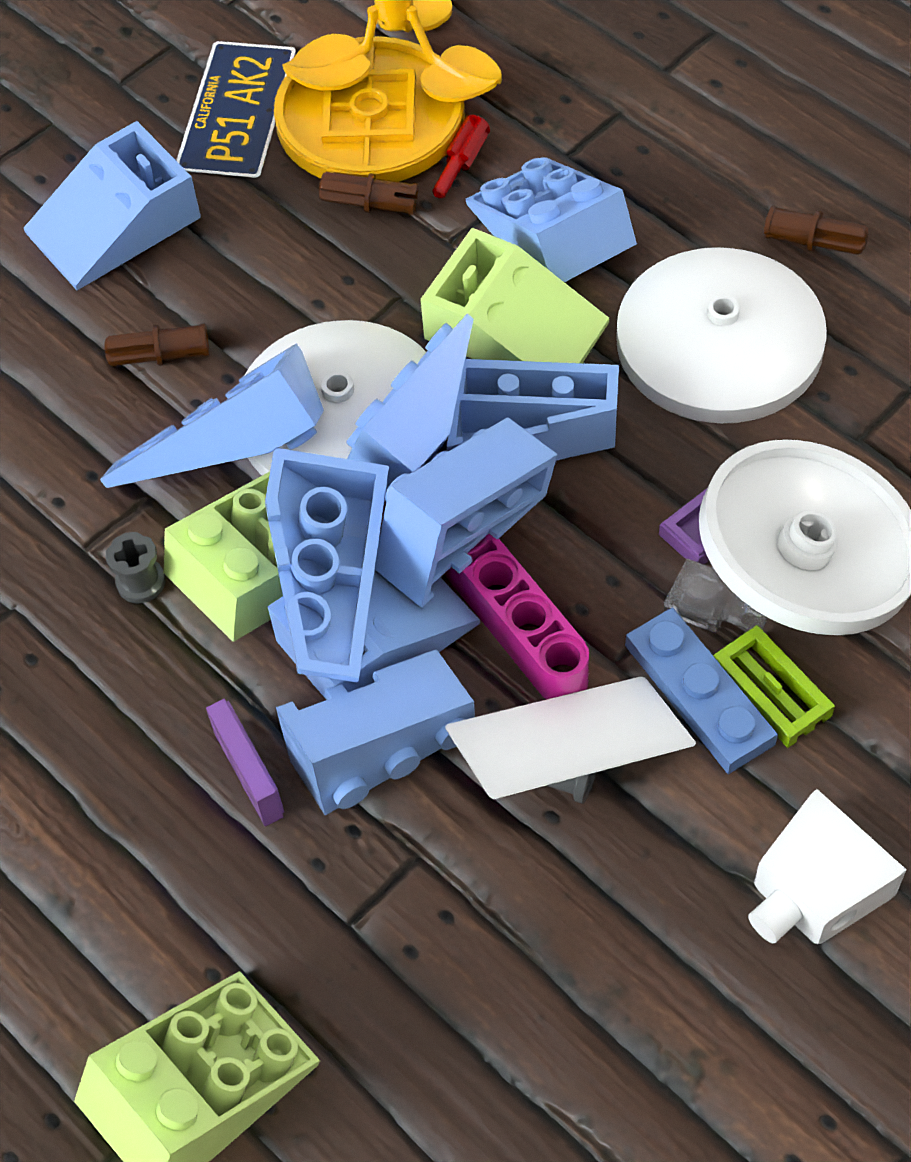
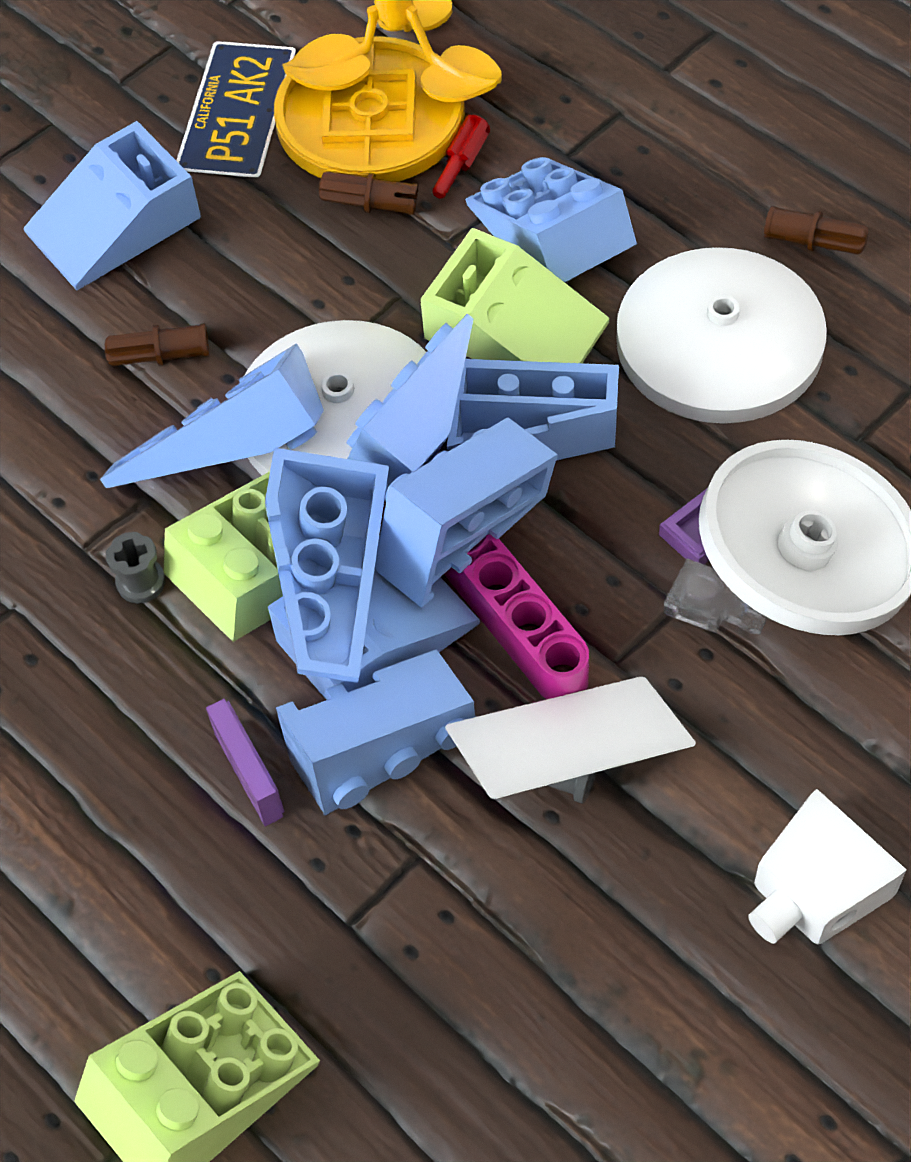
medium blue plate [625,607,778,774] -> none
lime tile [713,625,835,748] -> none

